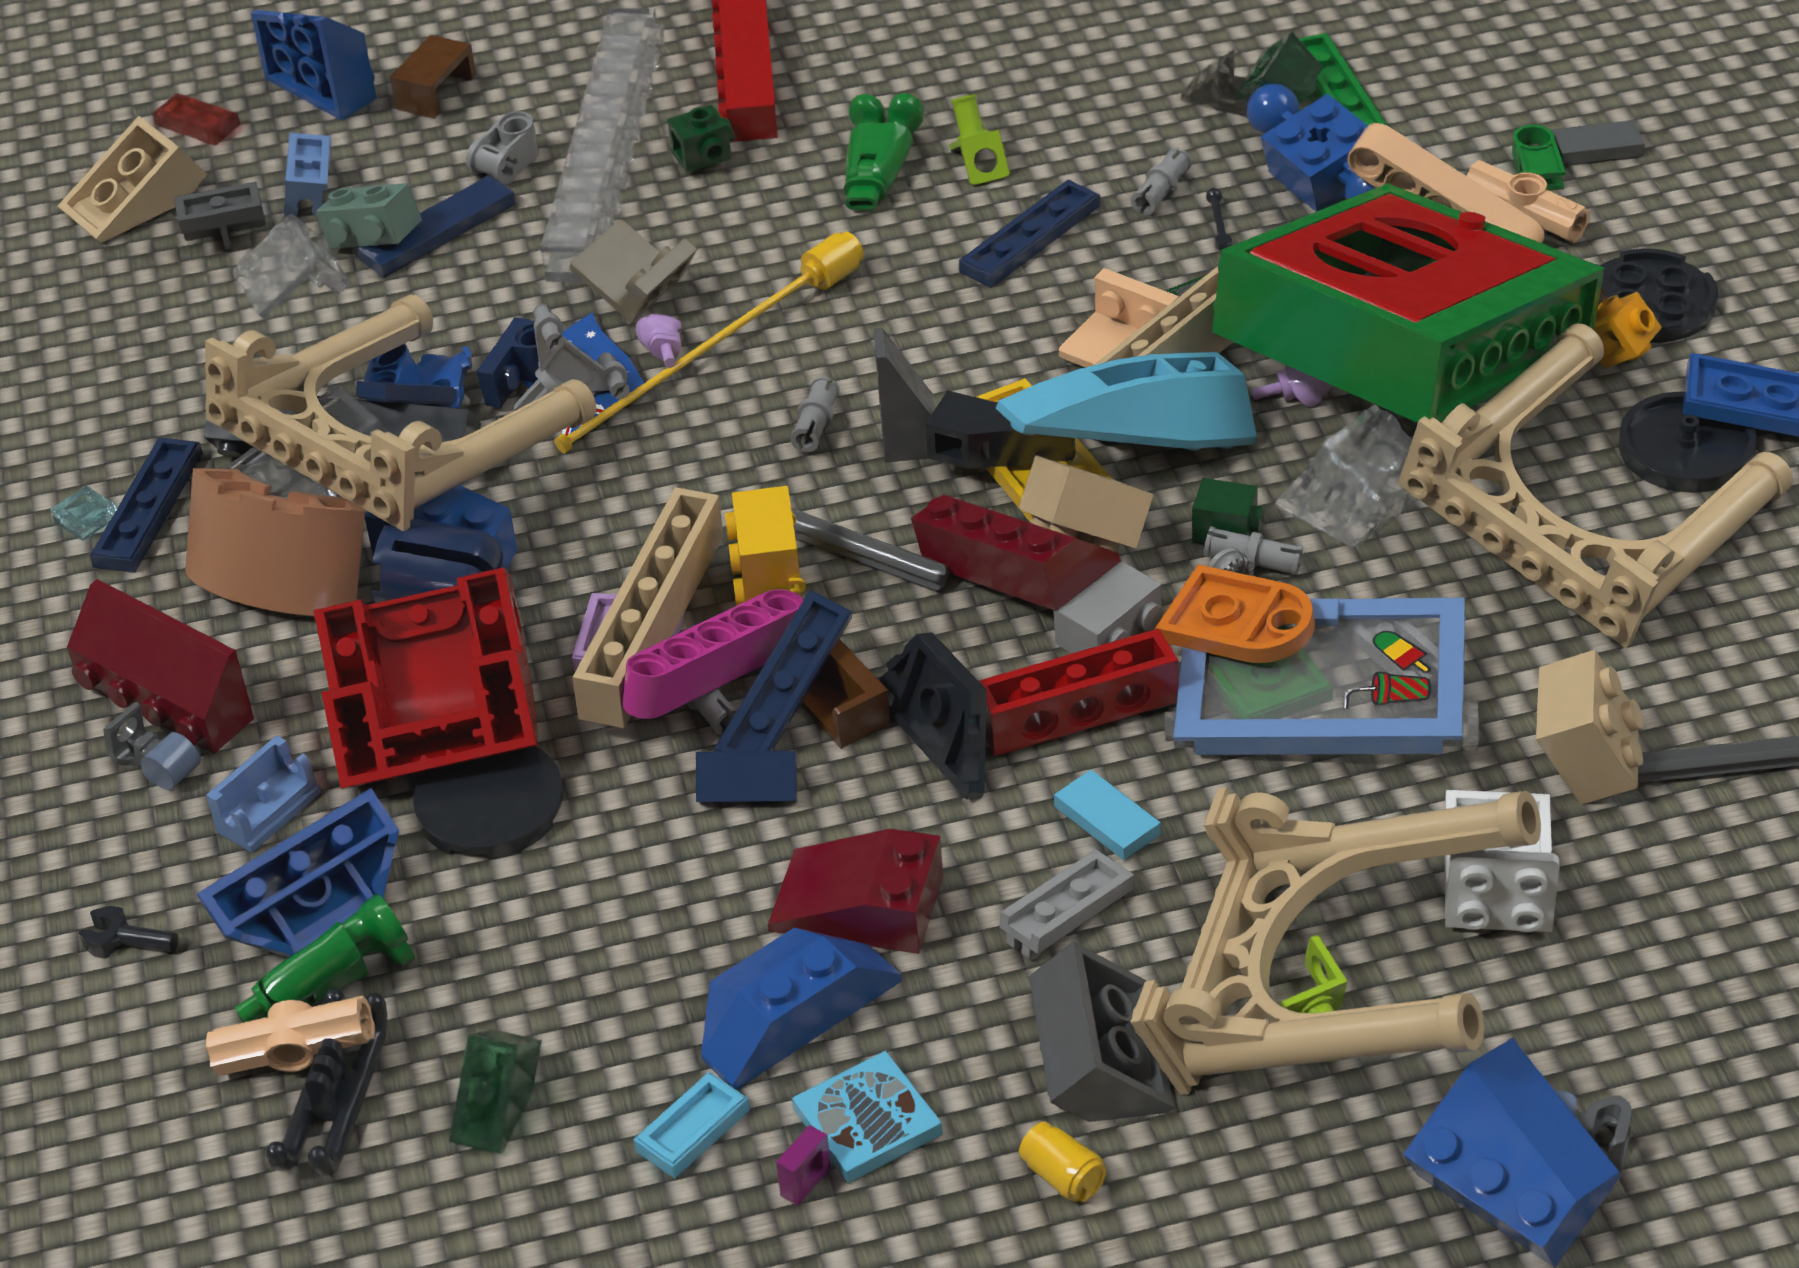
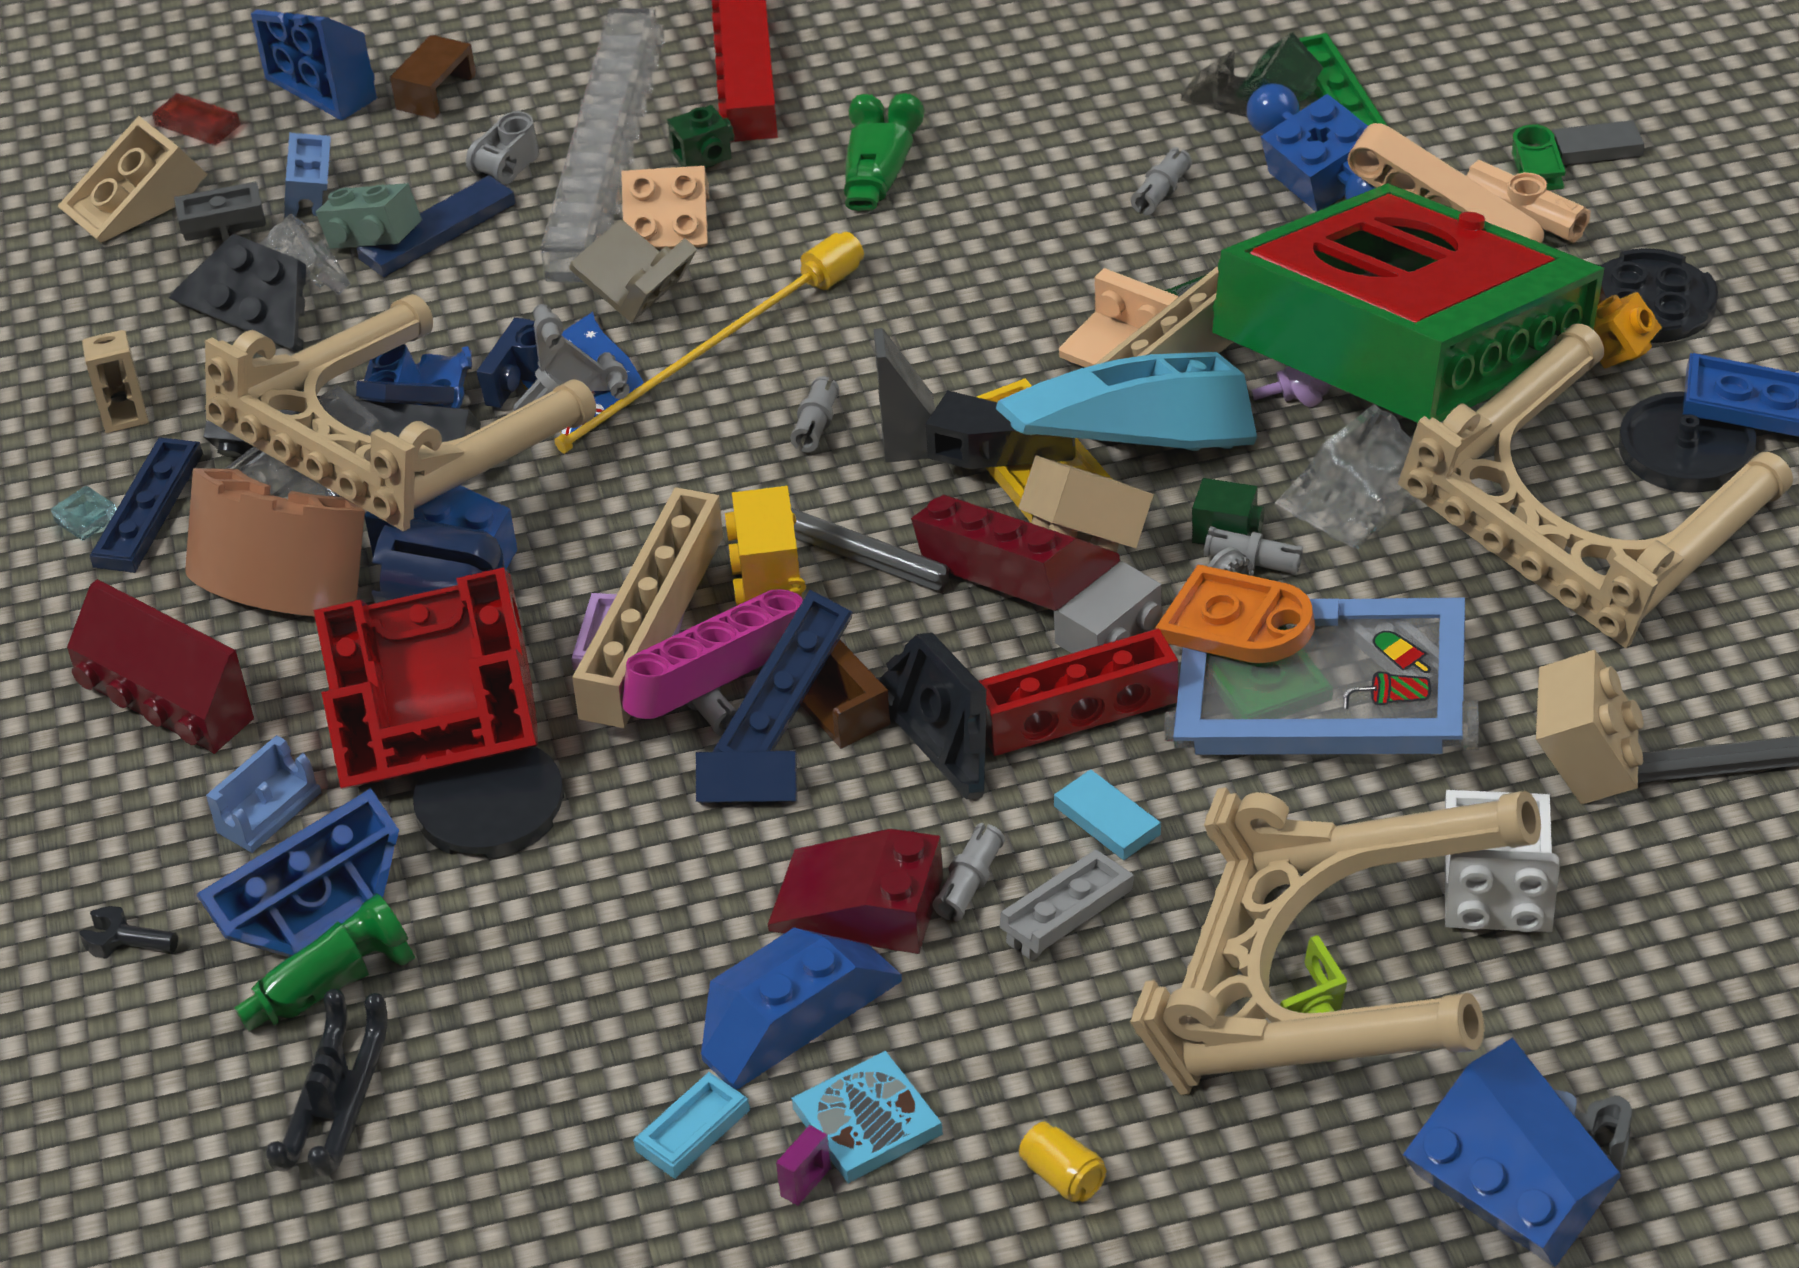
leg [103,702,201,790] -> none
light nougat piece [206,996,375,1076] -> none
clear green slope [449,1029,542,1153] -> none
lavender piece [636,314,682,367] -> none
lime bracket [949,94,1010,185] -> none
dark blue tile [958,179,1100,288] -> none
dark grey slope [1029,941,1174,1122] -> none
black hinge [1206,188,1232,251] -> none
none -> tan torso [82,330,149,433]
none -> black wing [169,234,307,352]
none -> light nougat bracket [621,166,709,250]
none -> light grey pin [932,823,1005,921]

